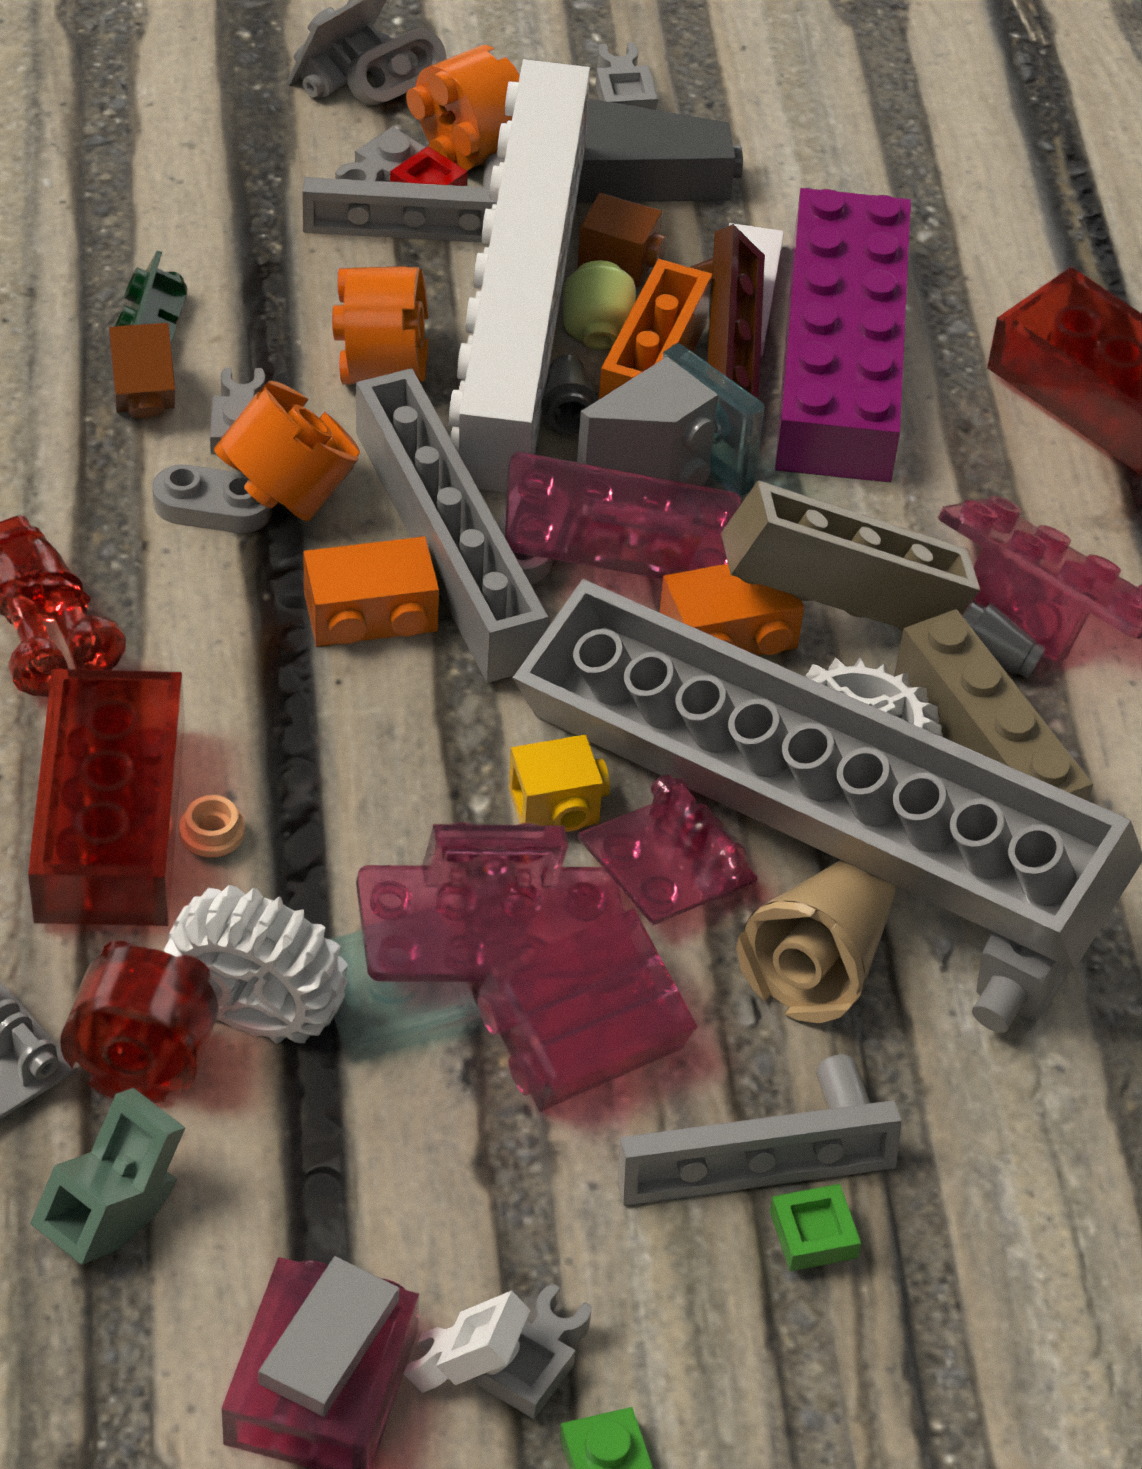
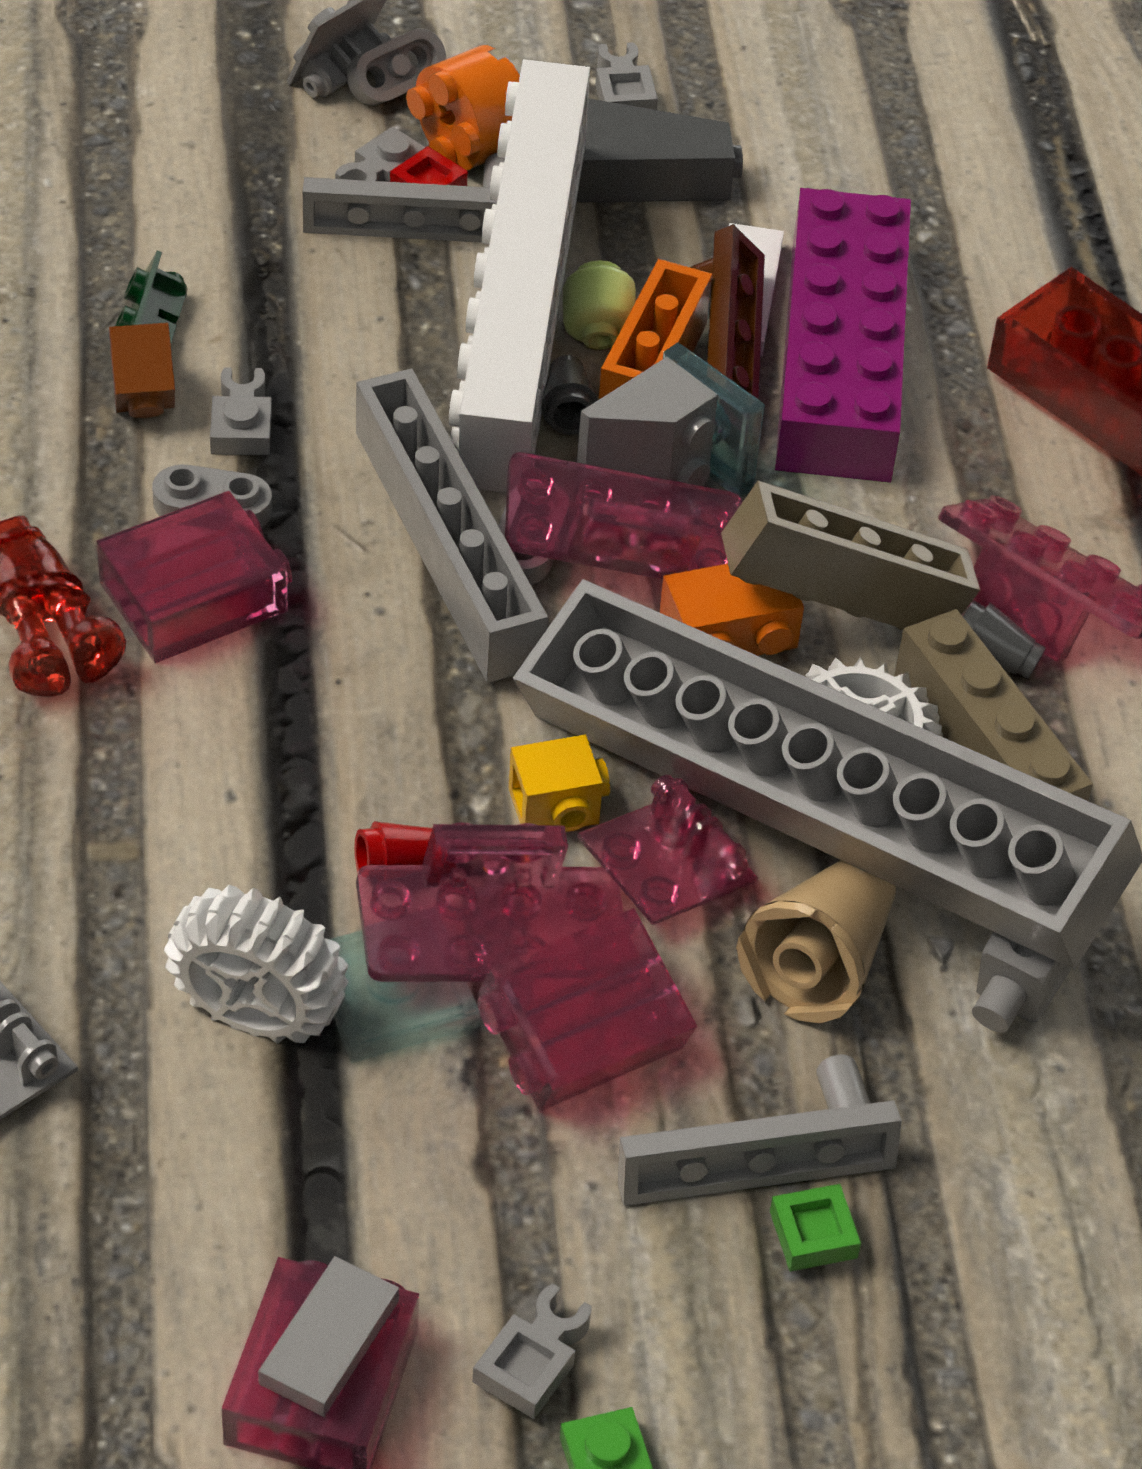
clear red brick [28,669,185,926] -> none
sand green brick [30,1088,185,1265] -> none
clear red brick [60,940,218,1104] -> none
light nougat plate [179,795,245,857] -> none
orange brick [214,381,360,522] -> none
orange brick [303,536,439,647] -> none
orange brick [332,266,429,385] -> none
white plate [403,1290,531,1393] -> none
dark orange brick [577,193,667,287] -> none
none -> clear pink brick [96,490,292,663]
none -> red cone [354,821,456,887]

